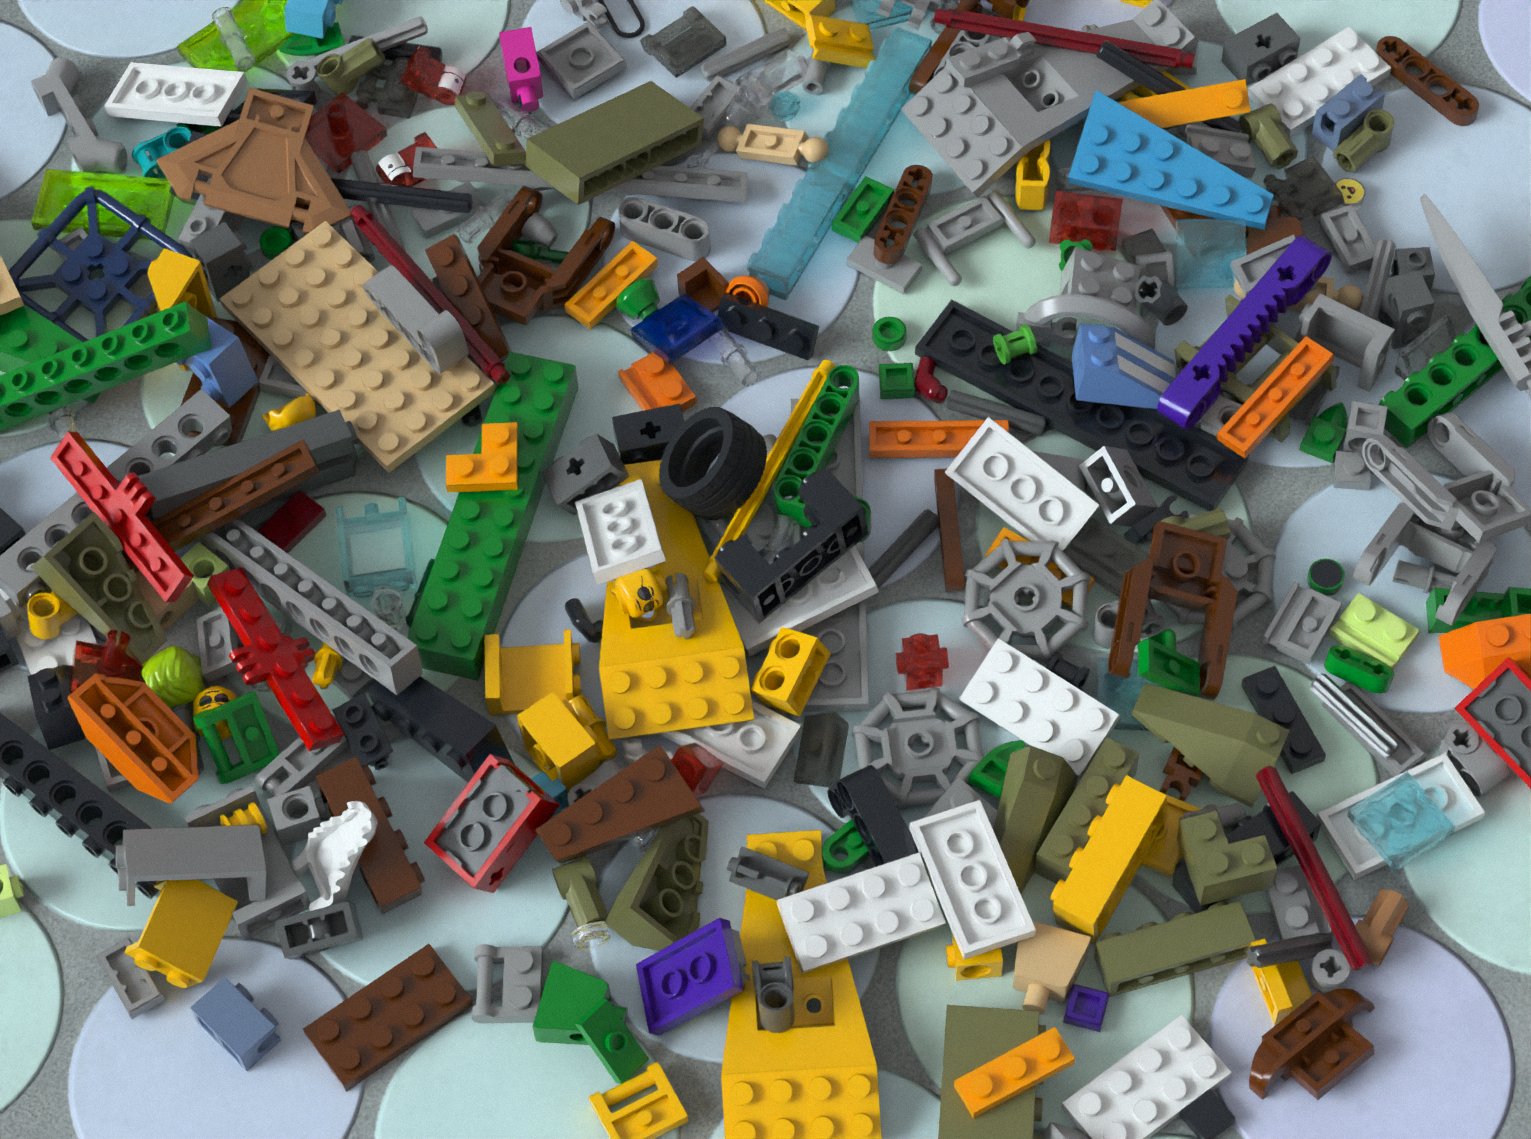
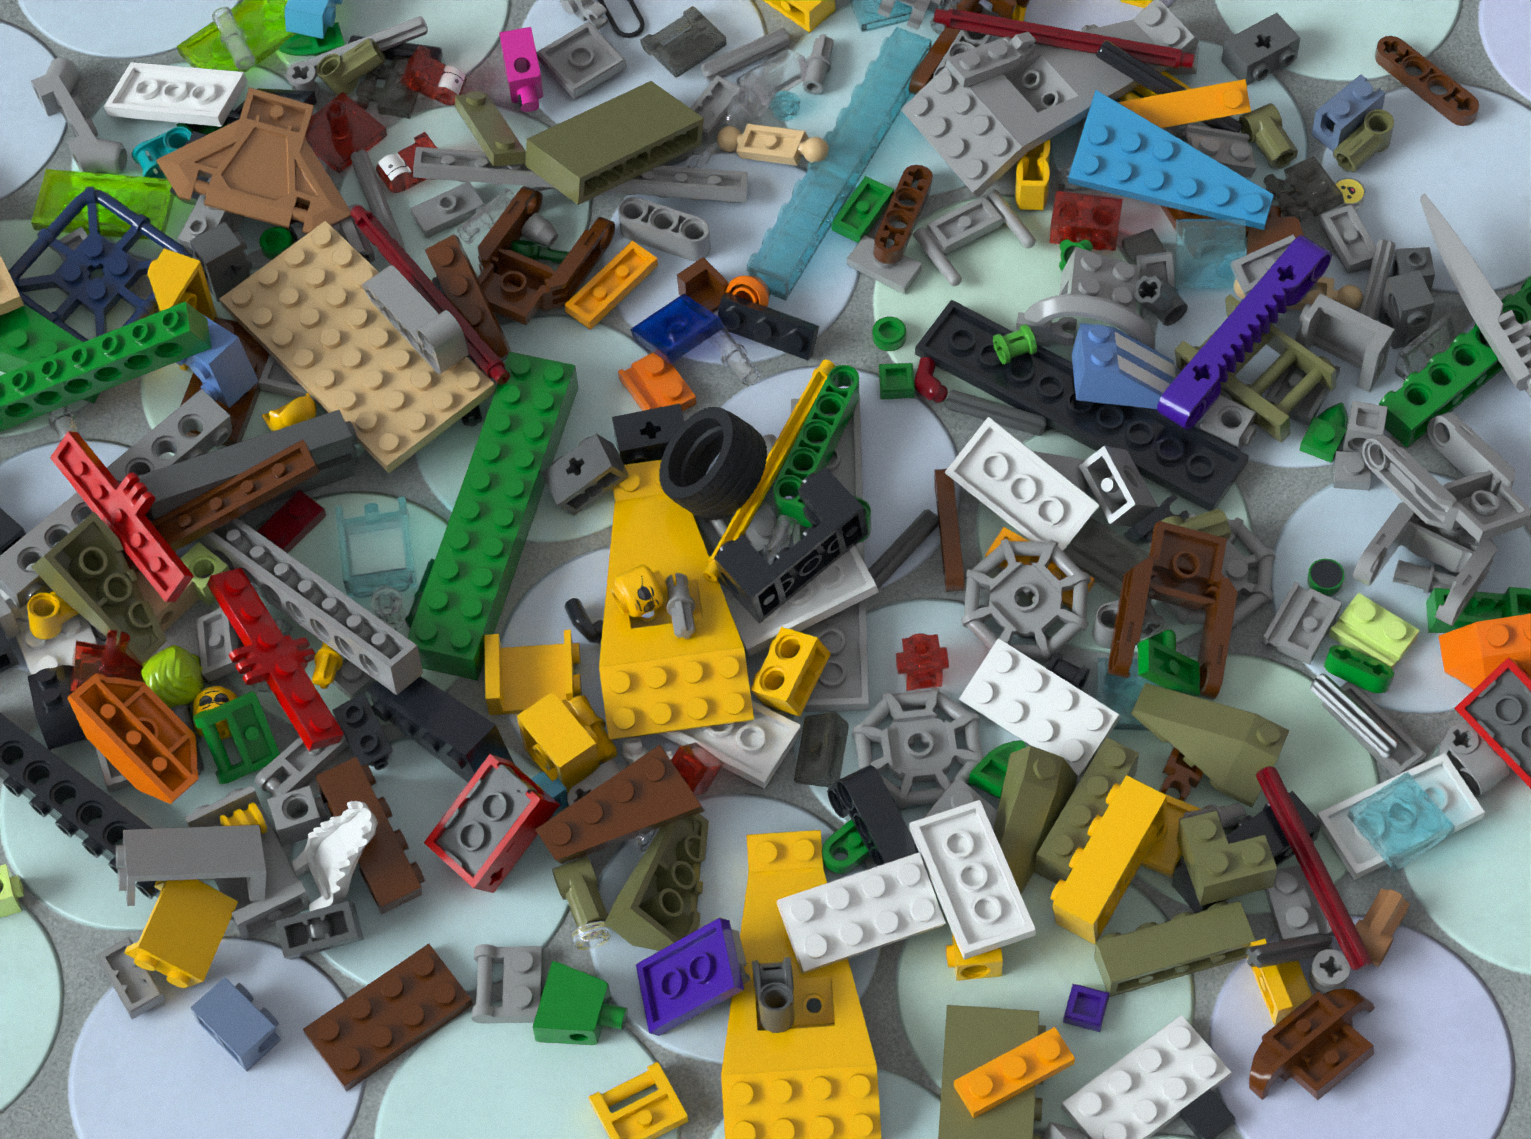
black axle [330,178,473,213] -> none
light orange plate [446,422,518,493] -> none
clear pin [495,98,545,139] -> none
white plate [575,479,666,585] -> none
green plate [575,999,649,1084] -> none
green cone [616,277,660,321] -> none
dark grey hinge [727,846,810,900] -> none
yellow plate [805,14,876,69] -> none
orange plate [869,420,1009,458] -> none
tan torso [1013,921,1091,1015] -> none
orange plate [1217,336,1334,459] -> none
black plate [1241,666,1326,774] -> none
white plate [1248,27,1391,138] -> none

